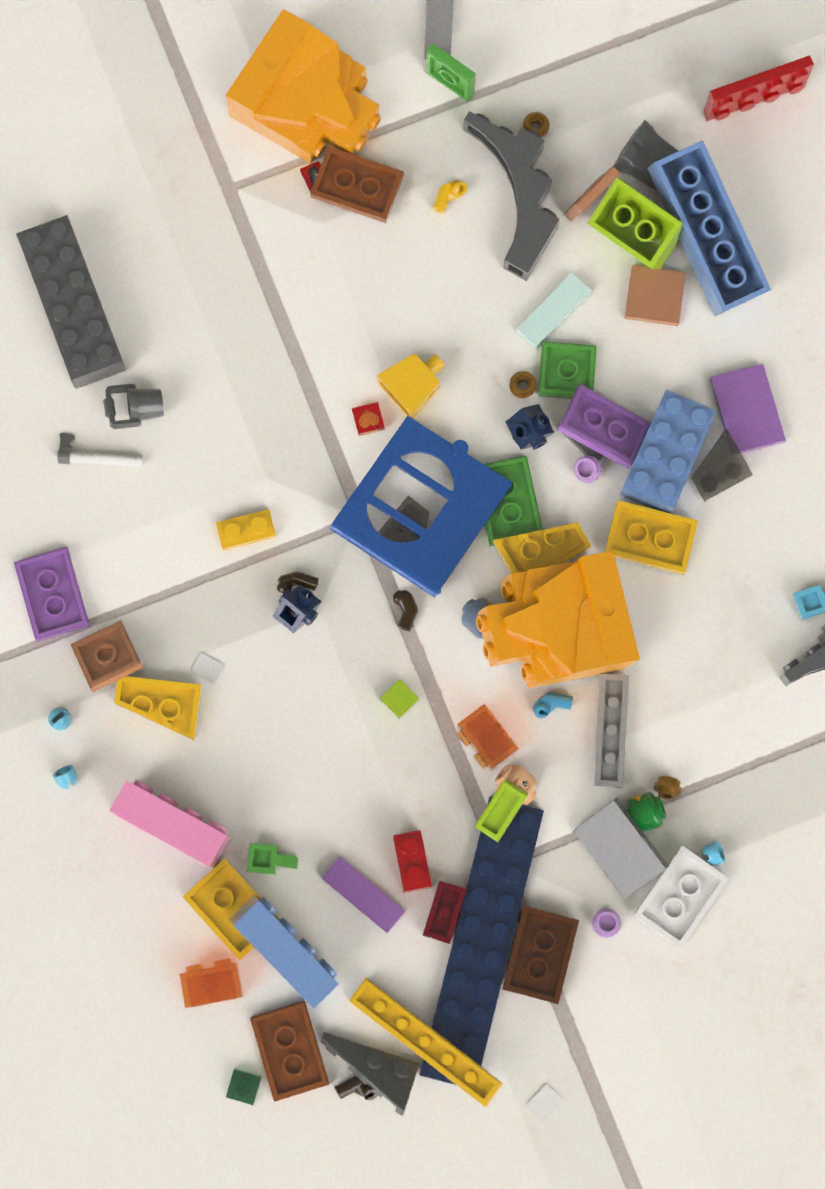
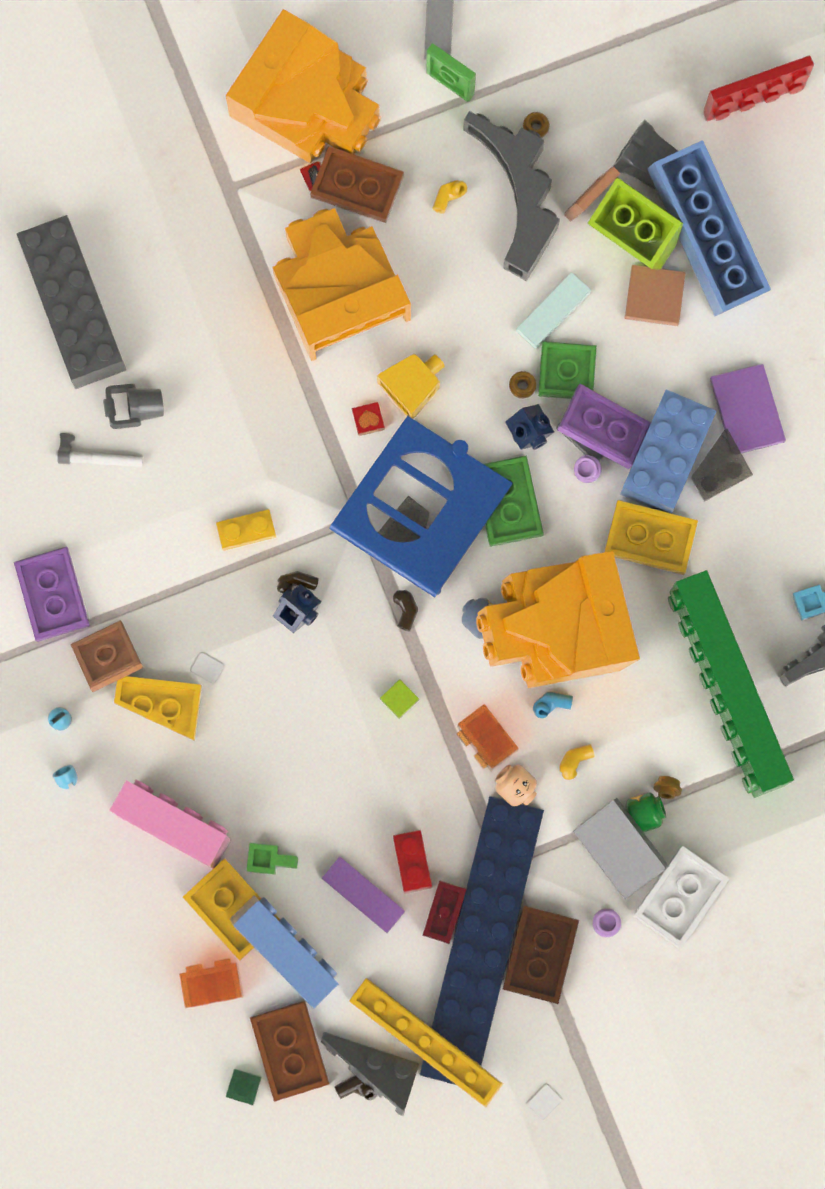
lime tile [474,778,529,842] -> none
yellow wing [492,522,591,574] -> none
light grey plate [594,674,629,788] -> none
medium azure hinge [702,841,725,865] -> none
none -> light orange panel [272,208,411,361]
none -> yellow arm [559,744,595,780]
none -> green brick [668,570,794,798]

